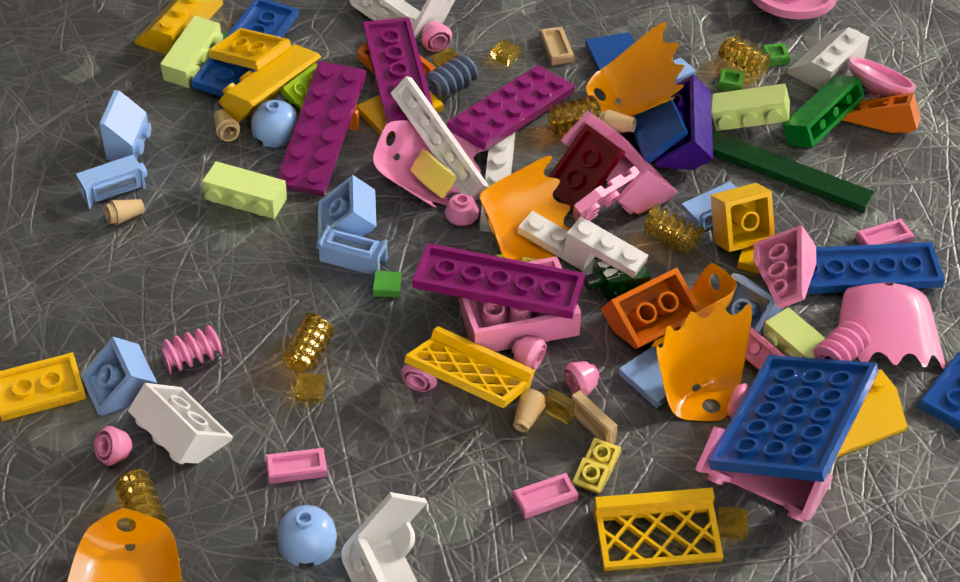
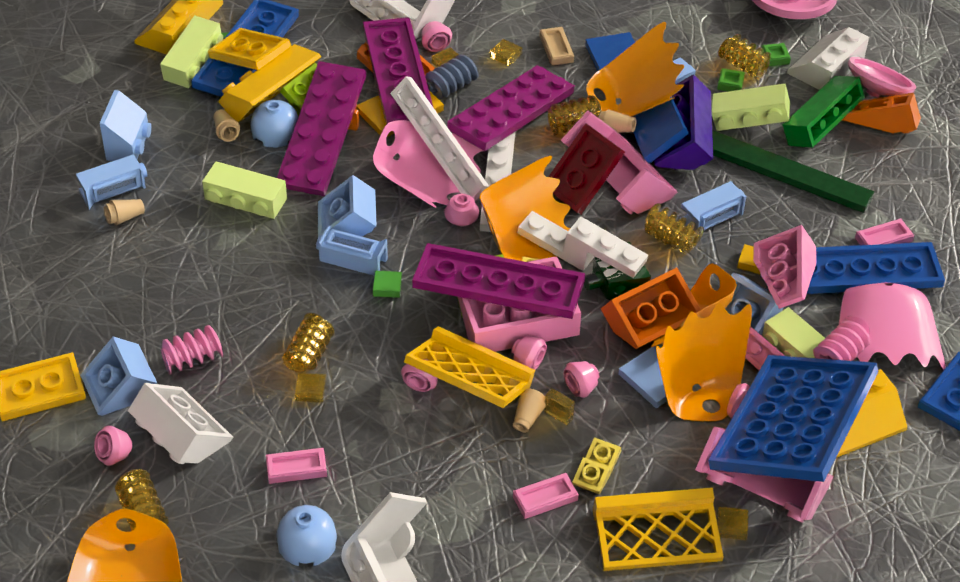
light yellow slope [410,149,457,199] -> none
tan tile [570,390,618,444] -> none
bright pink plate [573,166,640,222] -> none
yellow brick [710,183,775,252] -> none

